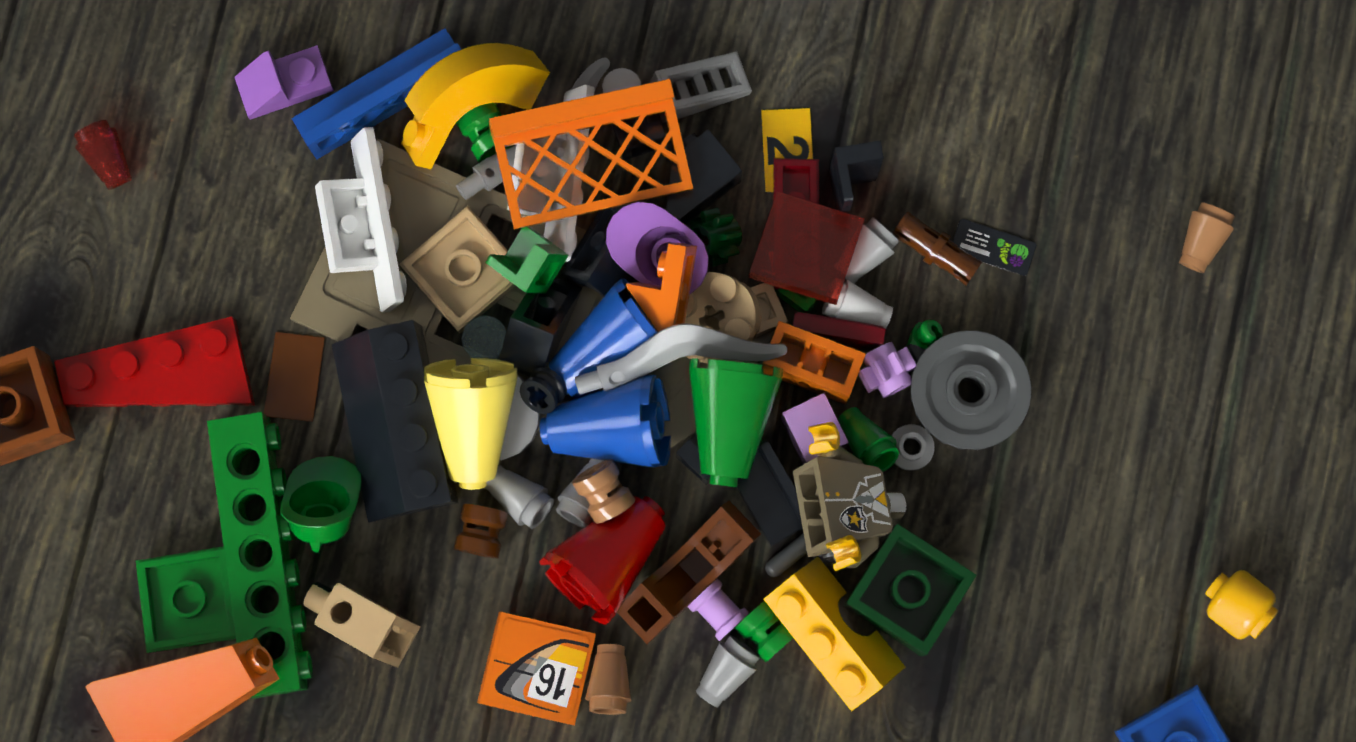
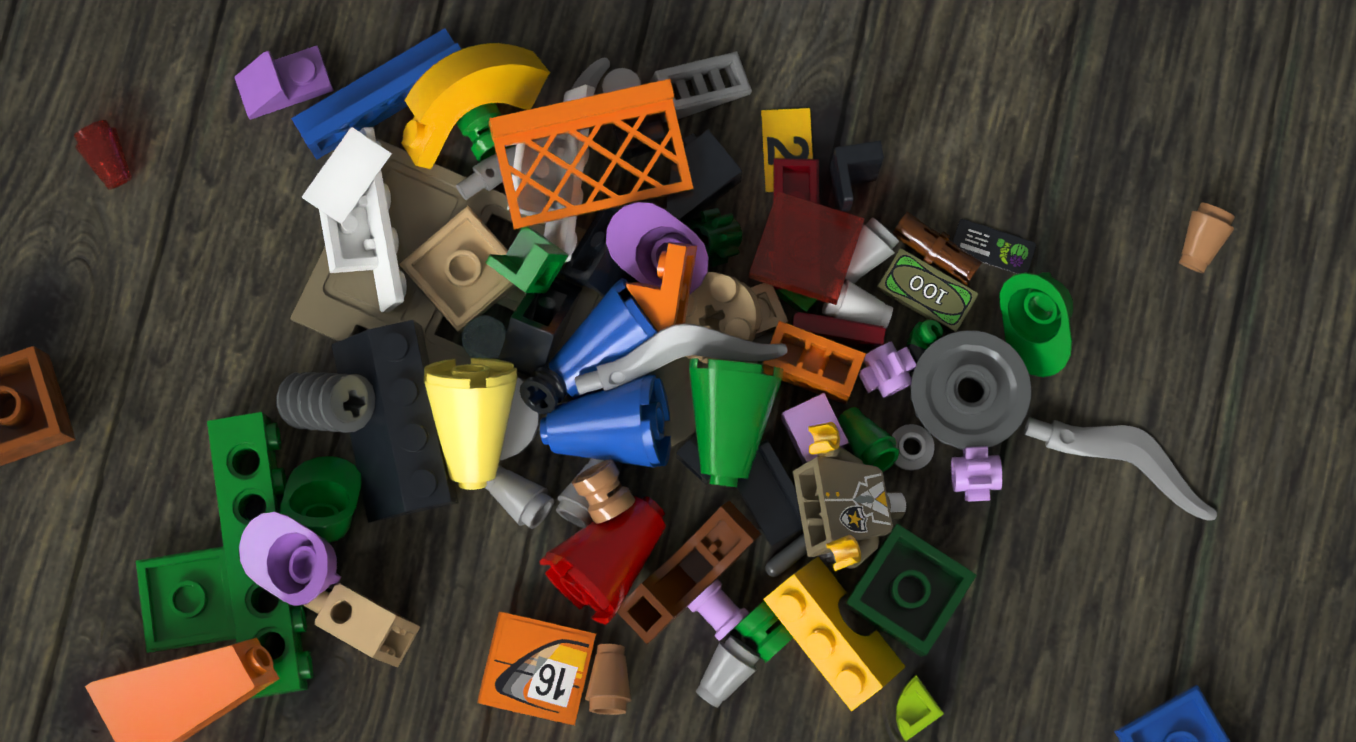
red wing [54,316,255,407] -> none
reddish brown sticker [264,332,325,422] -> none
reddish brown wheel [454,504,508,559] -> none
yellow head [1205,570,1278,639] -> none
none -> medium lavender piece [239,512,341,606]
none -> dark grey piece [276,372,375,433]
none -> white sticker [302,127,392,224]
none -> olive tile [877,248,979,333]
none -> lime tile [896,675,944,741]
none -> lavender gear [951,446,1002,502]
none -> green piece [1000,272,1073,377]
none -> light grey piece [1024,417,1217,521]

